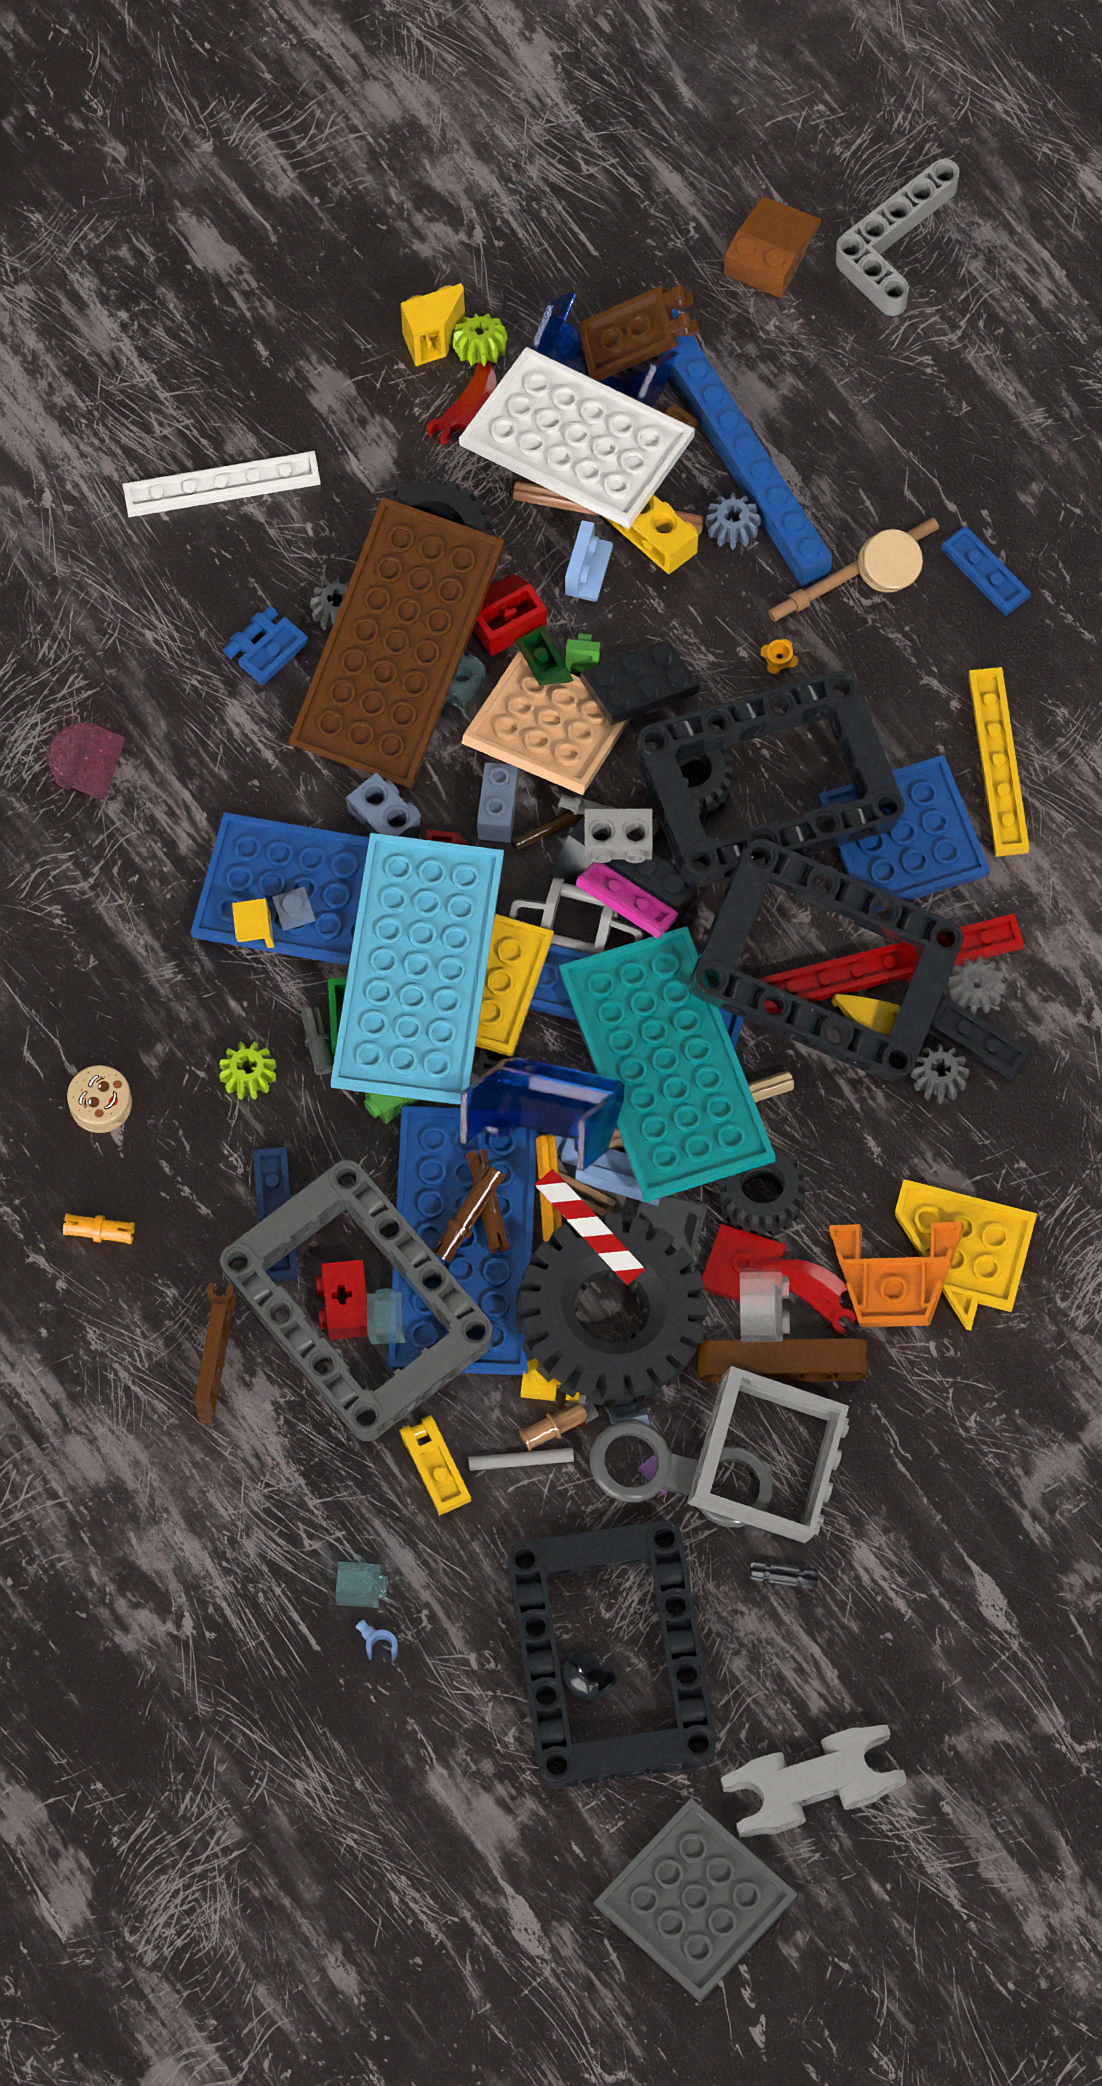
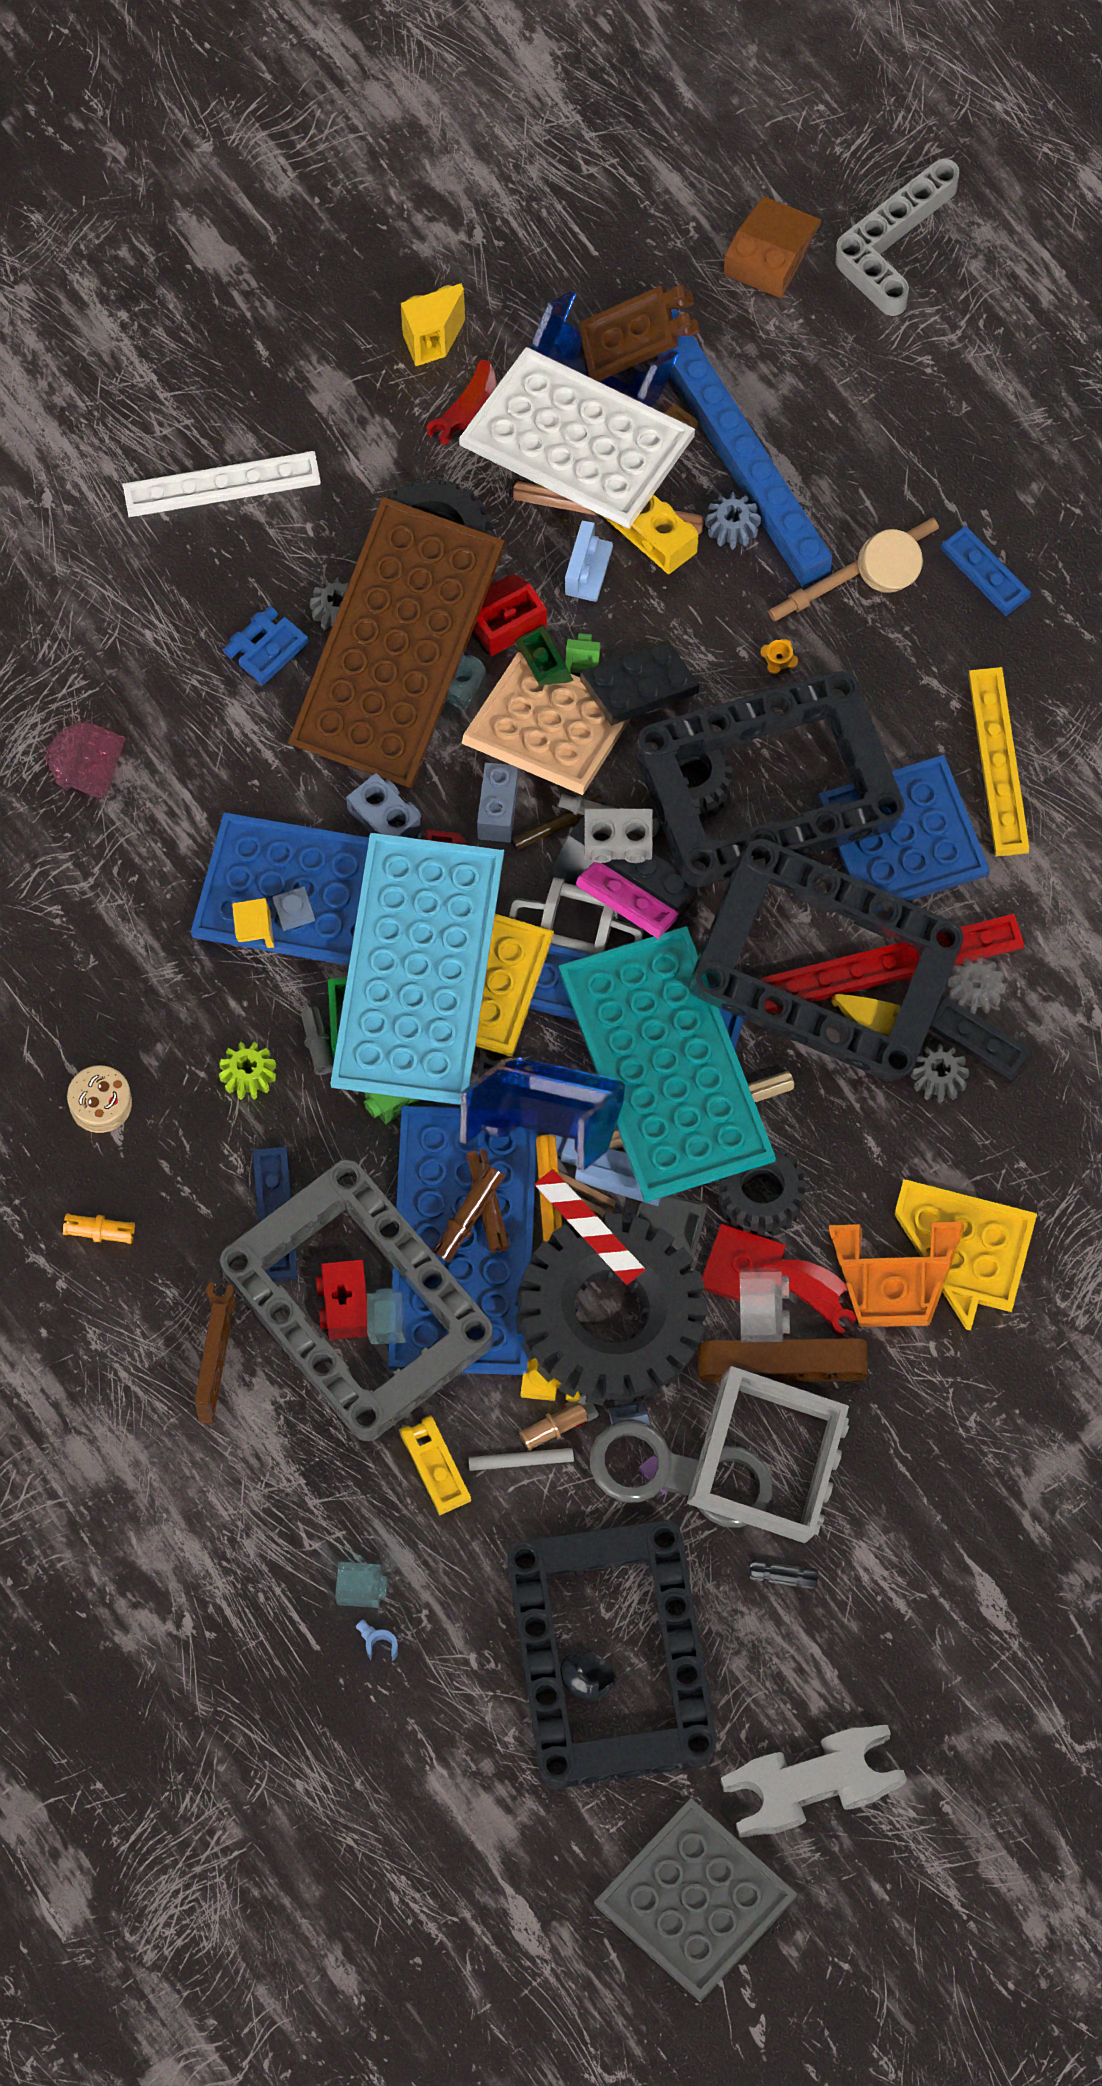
lime gear [452,313,507,367] -> none

